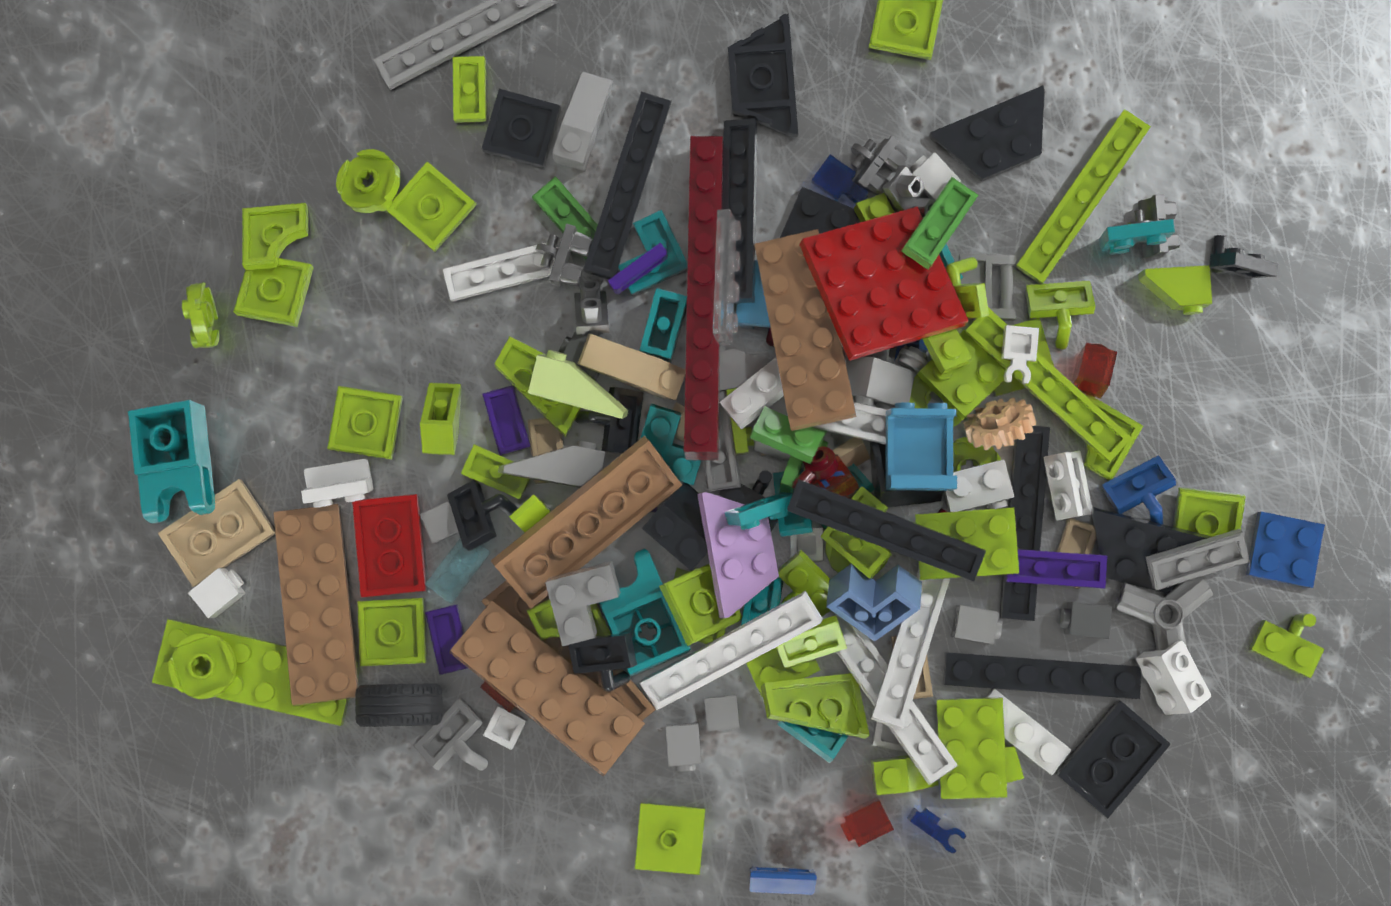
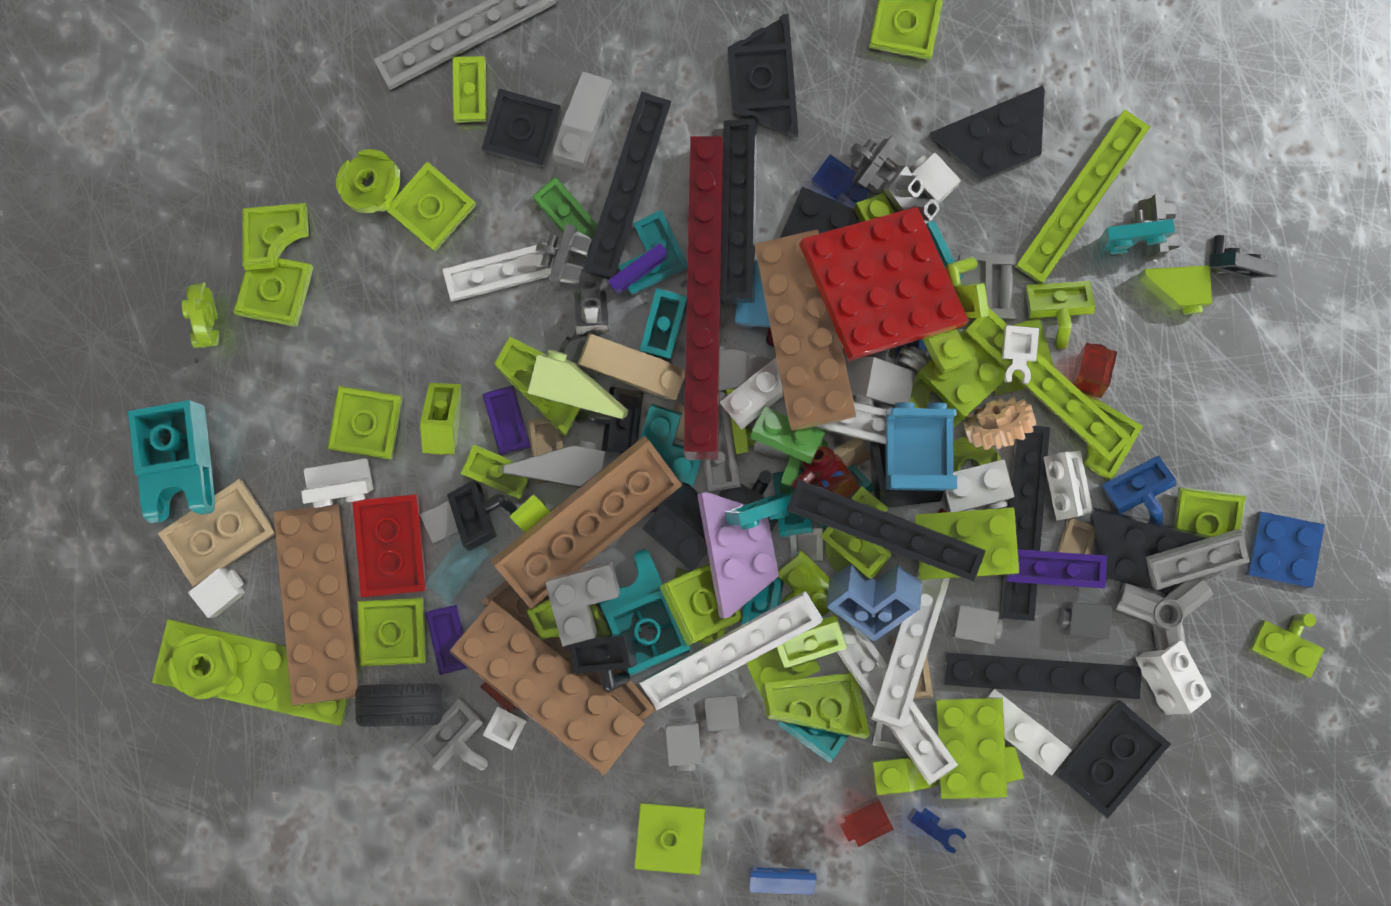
clear plate [713,209,741,345] -> none
bright green tile [901,177,978,269] -> none

